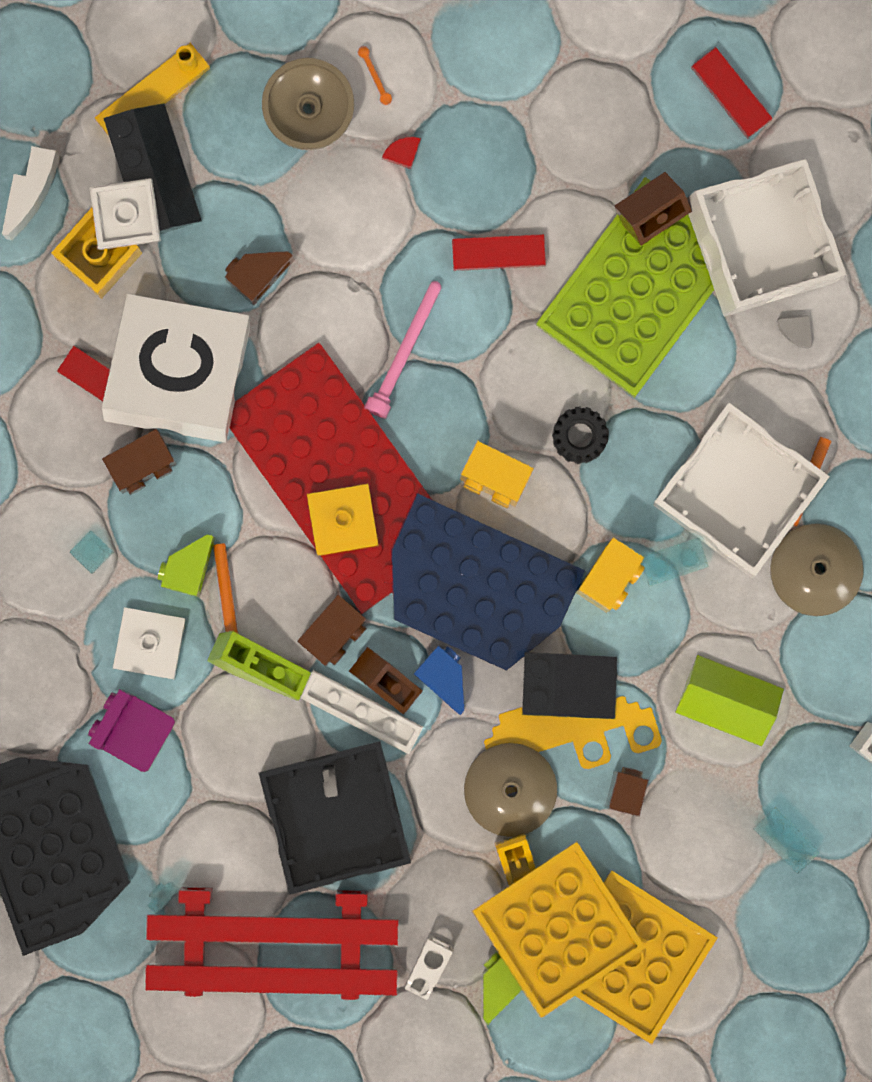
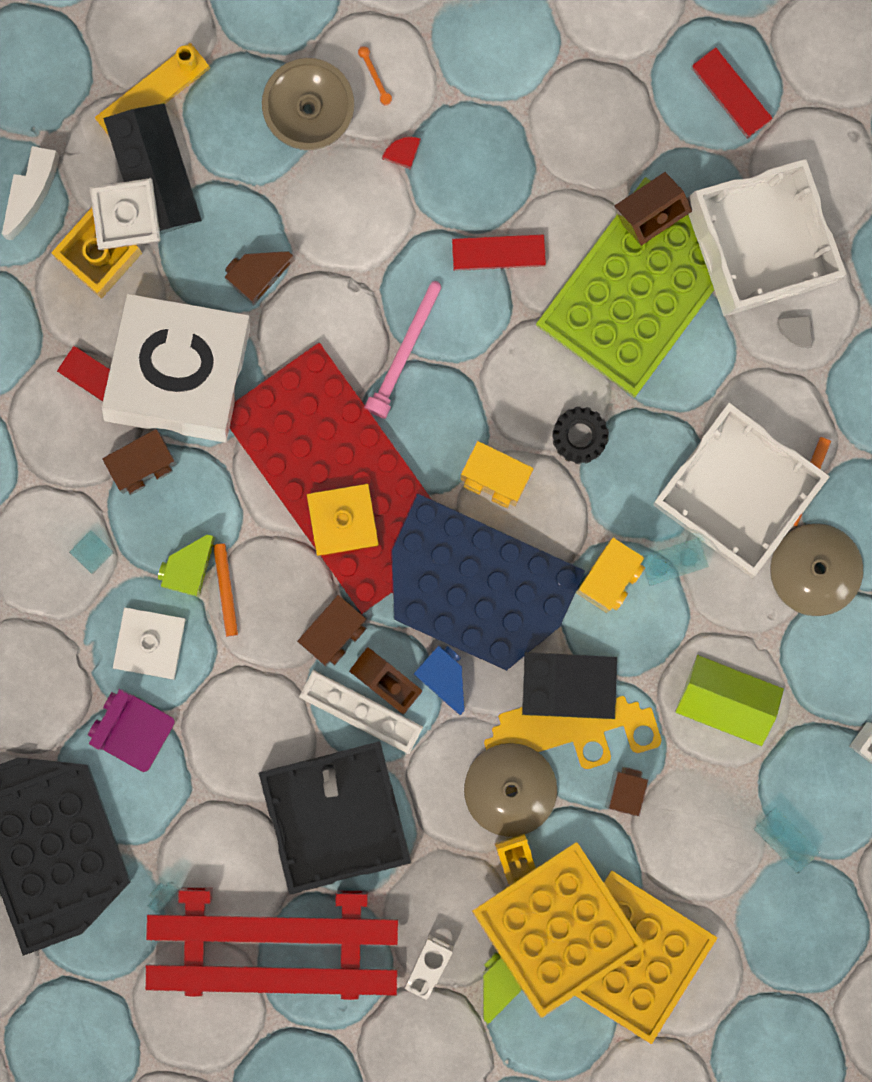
lime slope [207,631,311,701] -> none

